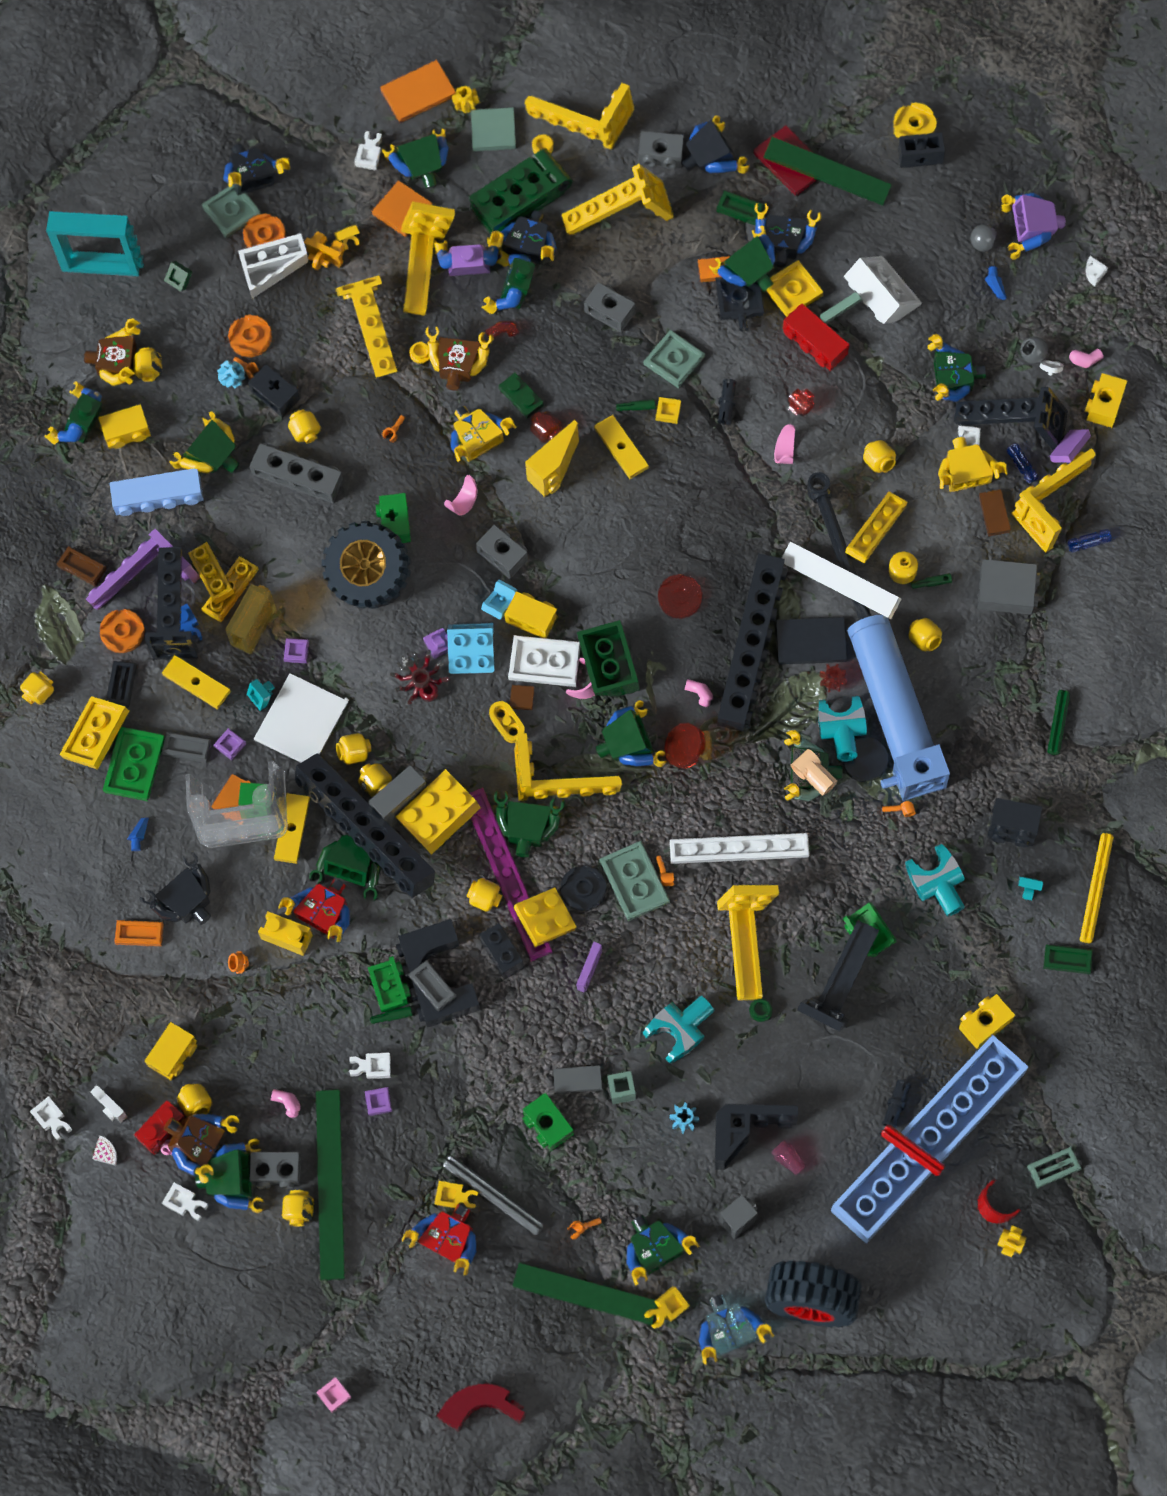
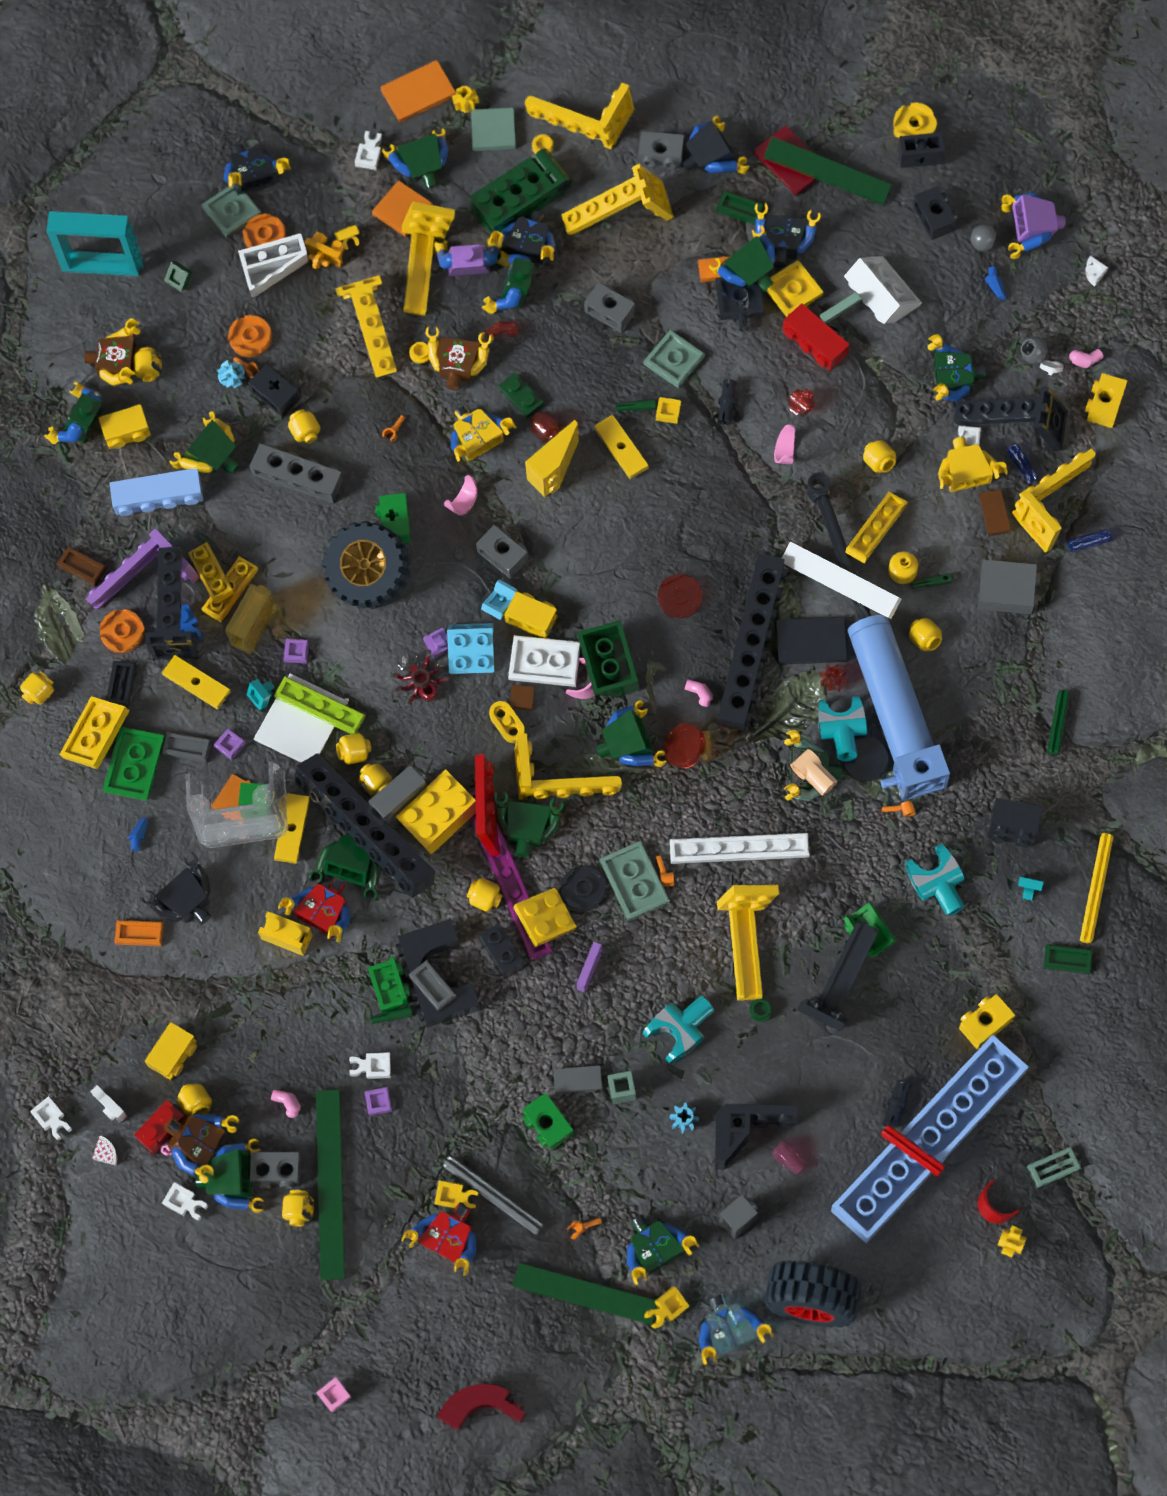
orange plate [228,951,249,974] -> none
medium lavender tile [1050,430,1091,463] -> none
none -> lime tile [274,676,365,734]
none -> red wing [475,754,500,856]
none -> black brick [913,186,958,240]

